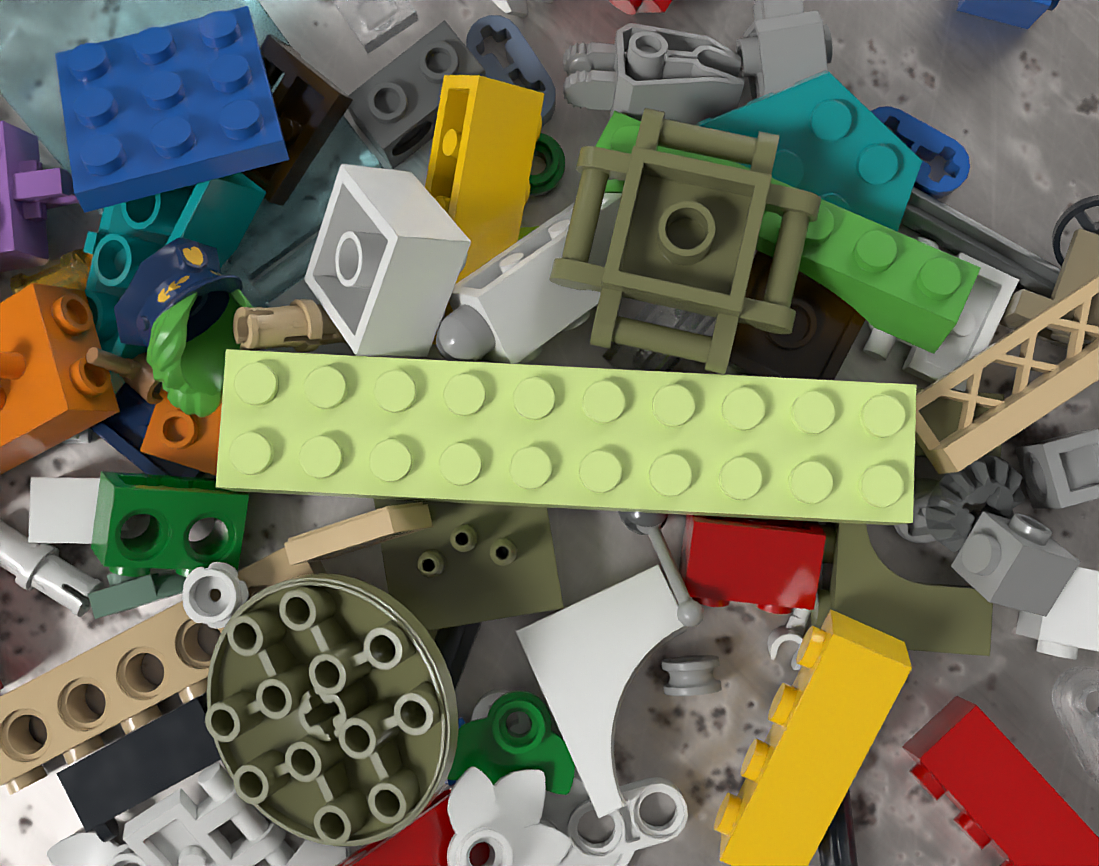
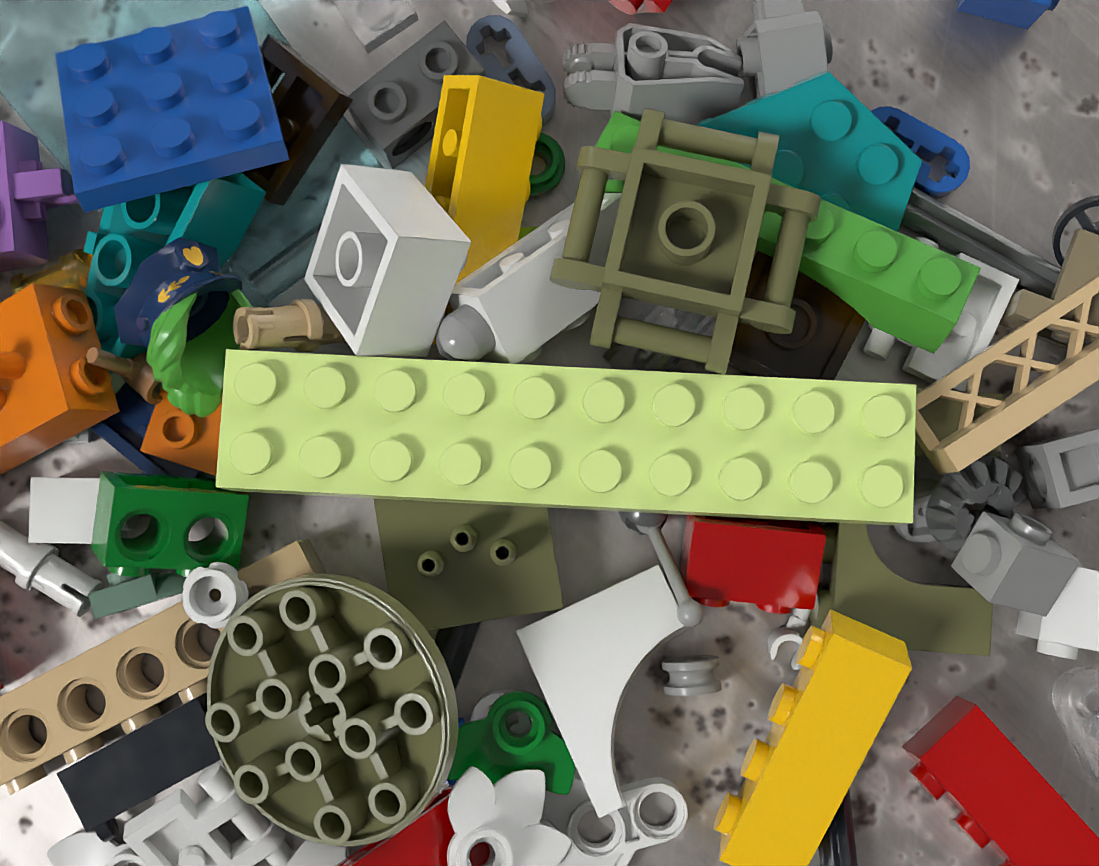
tan tile [284,502,433,566] -> none

